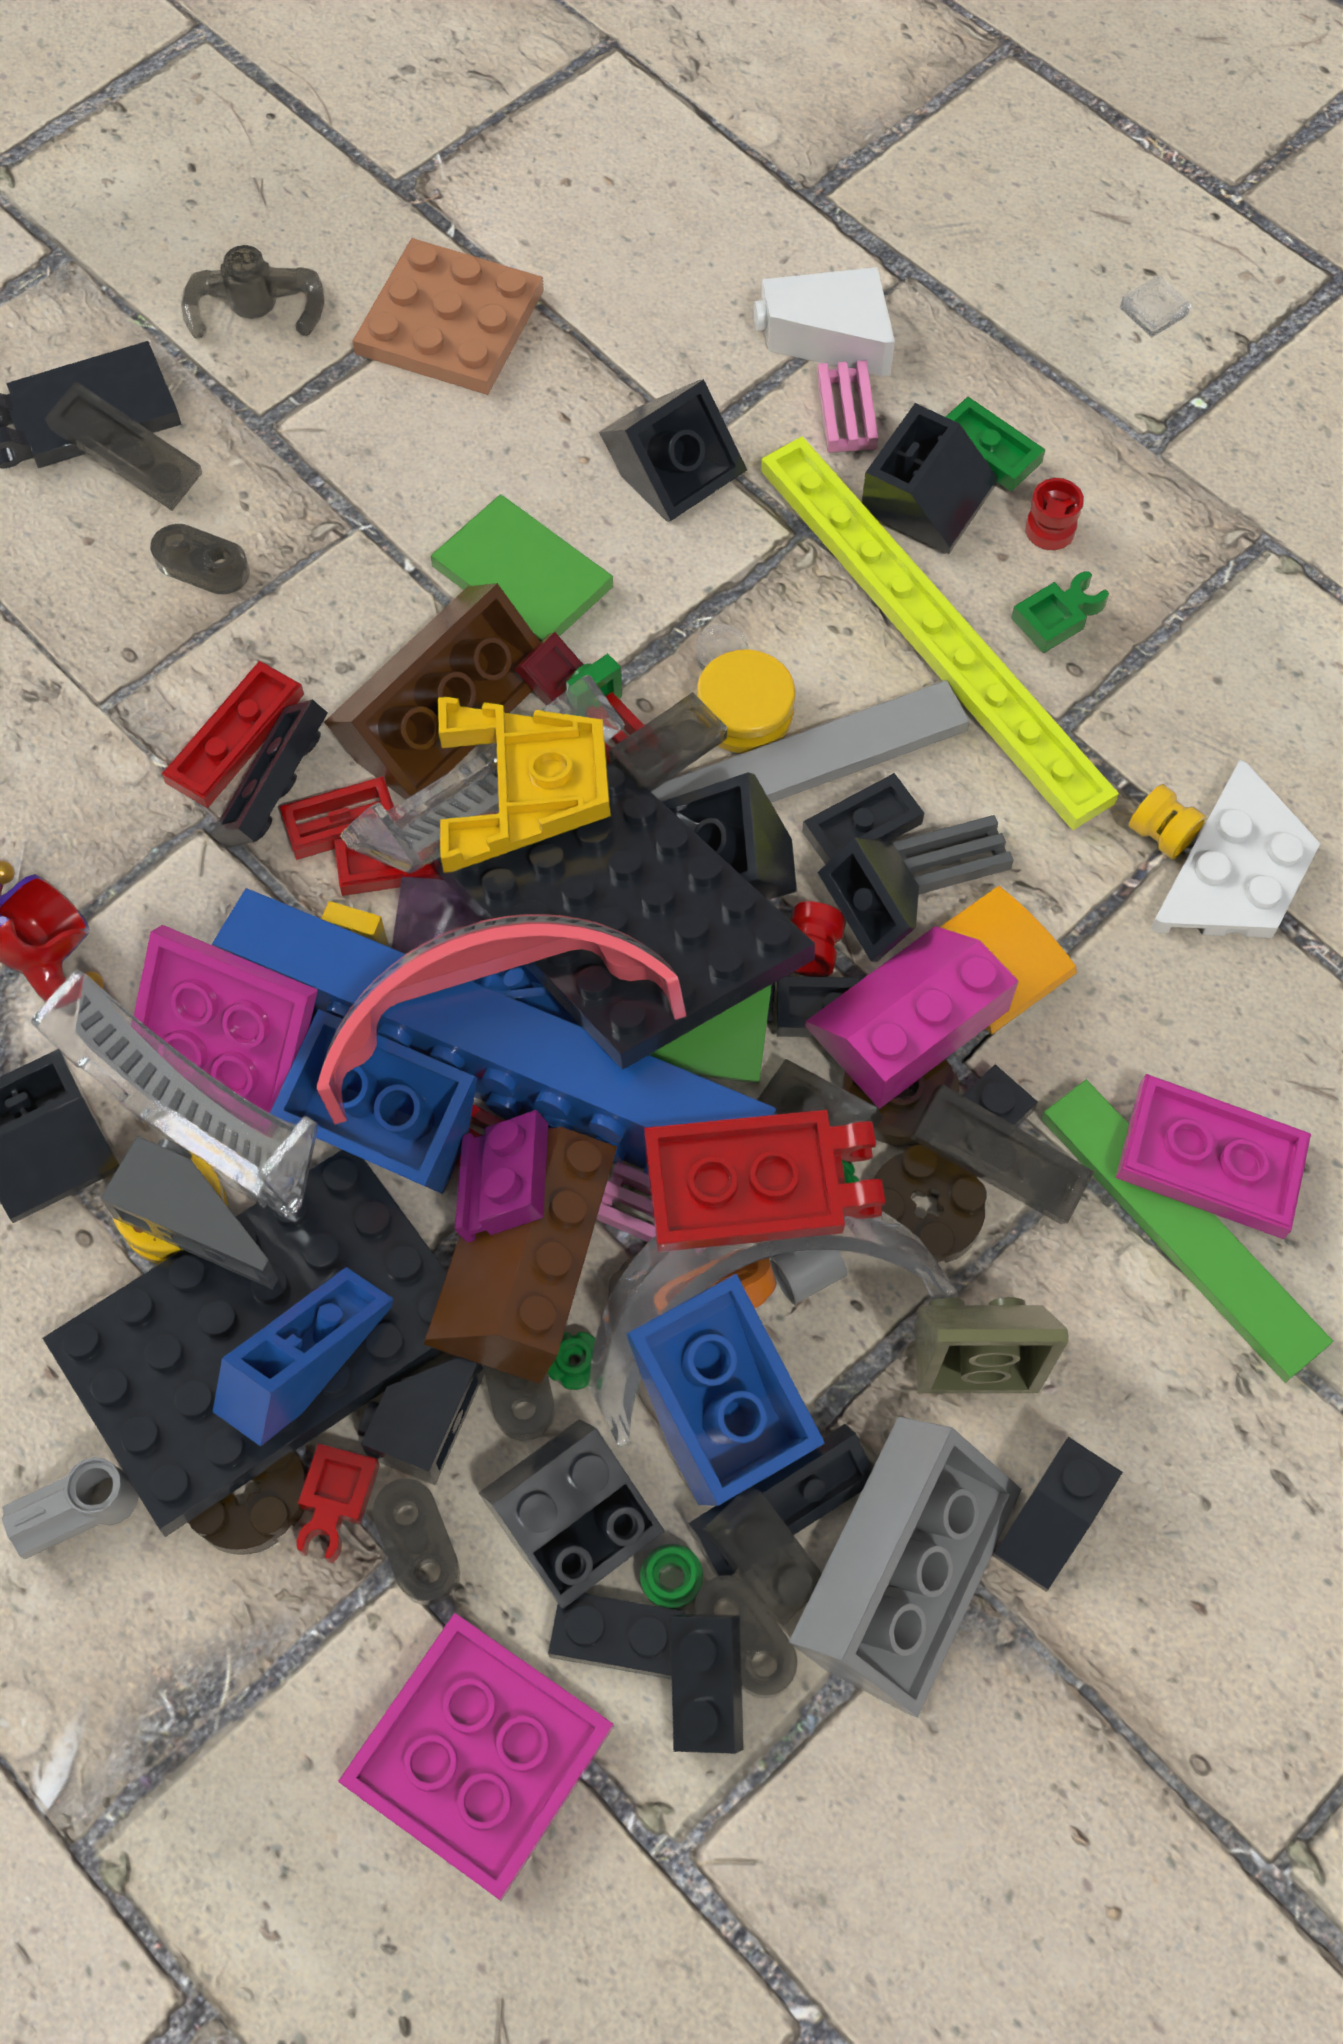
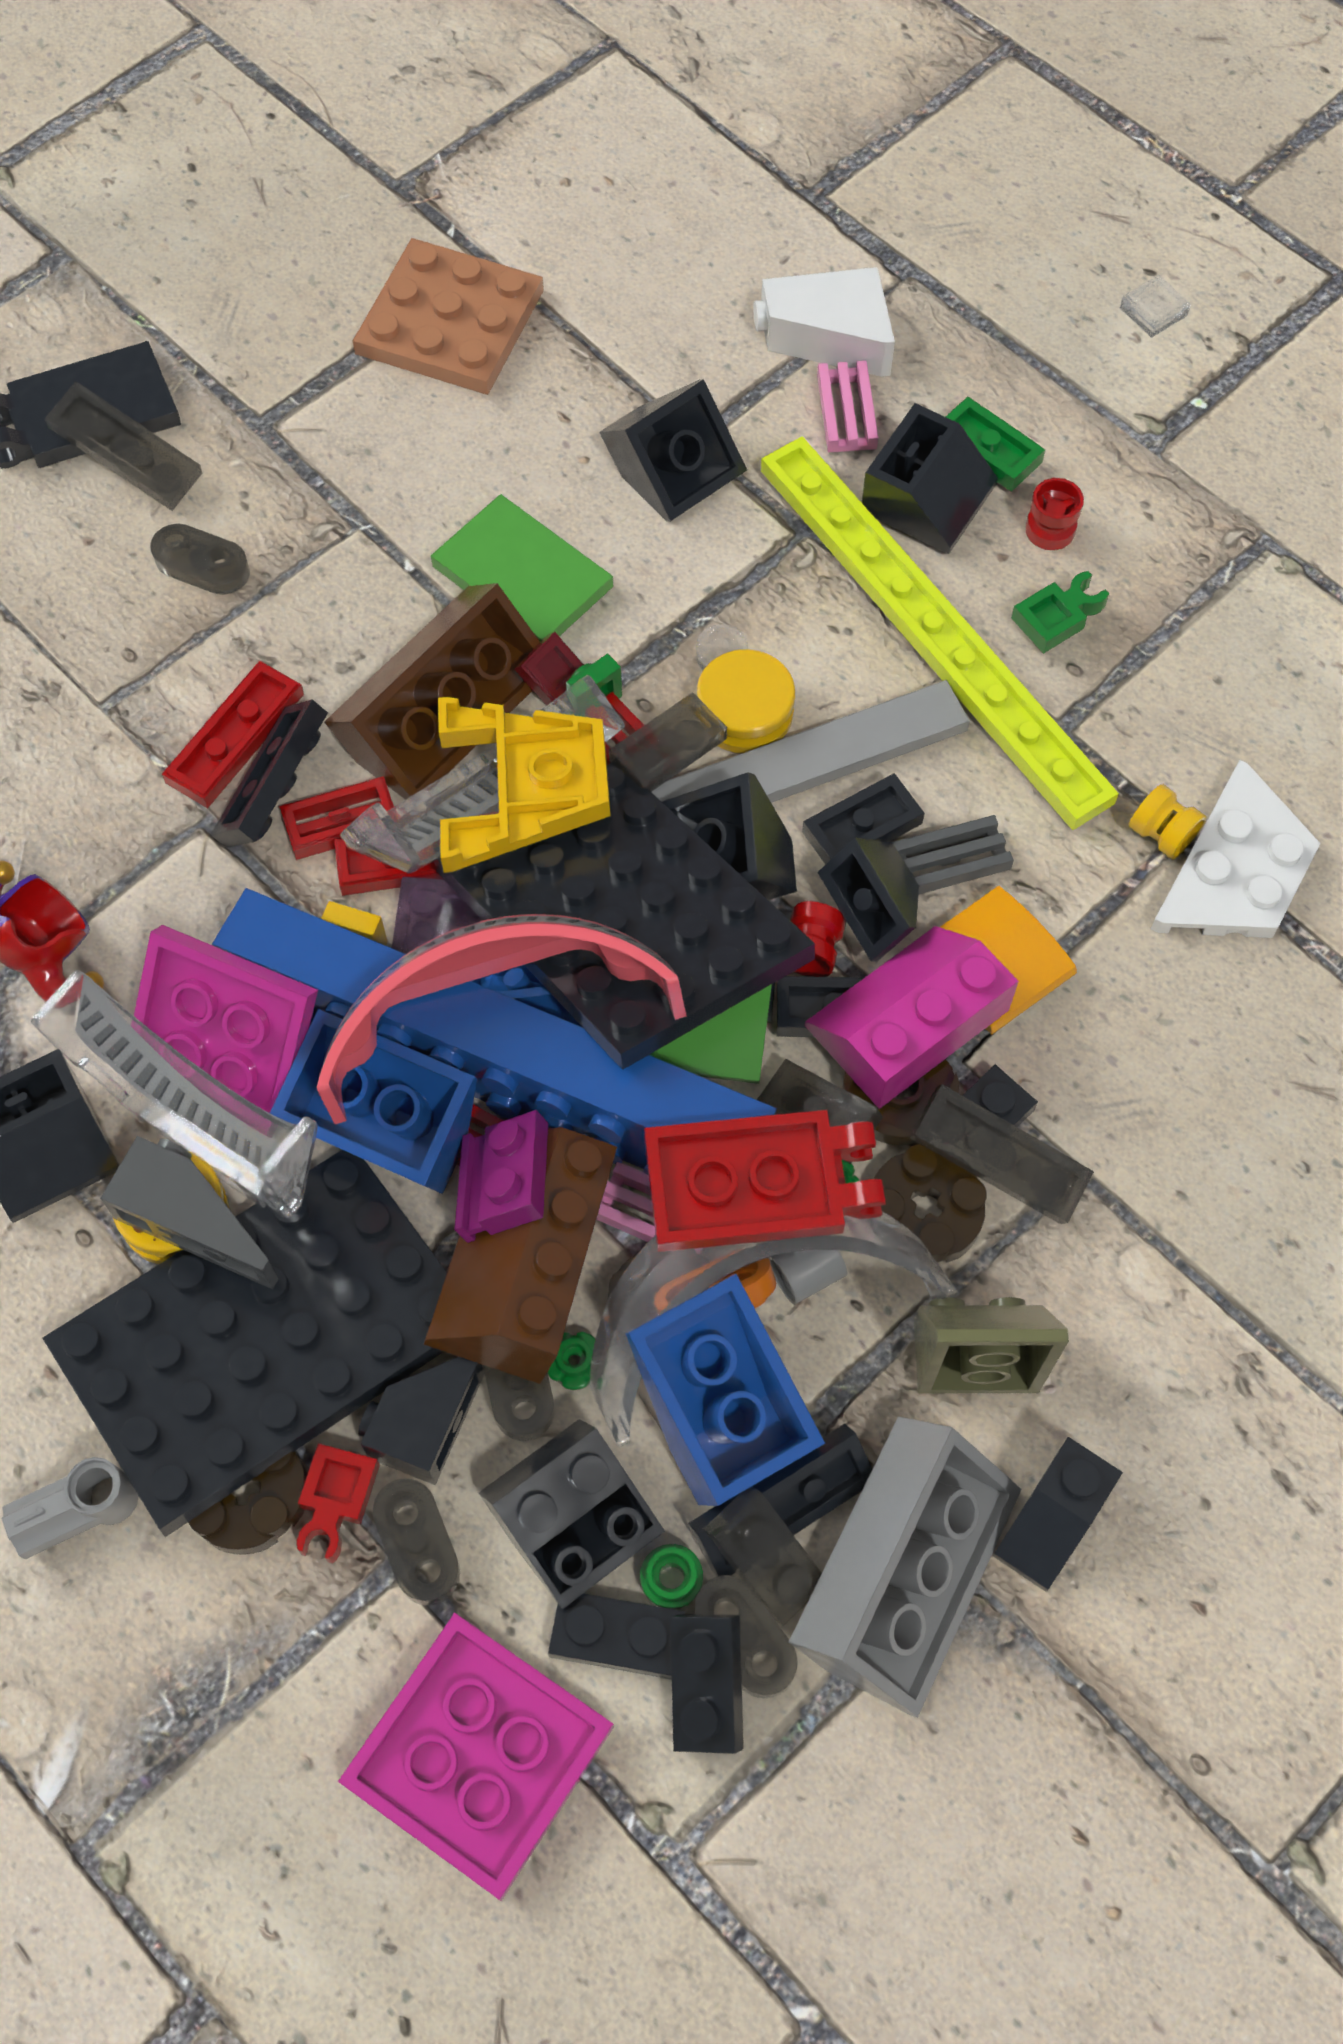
clear smoke piece [181,245,325,339] -> none
blue slope [213,1267,393,1446] -> none
bright green tile [1041,1079,1334,1383] -> none
dark pink tile [1115,1074,1311,1240] -> none

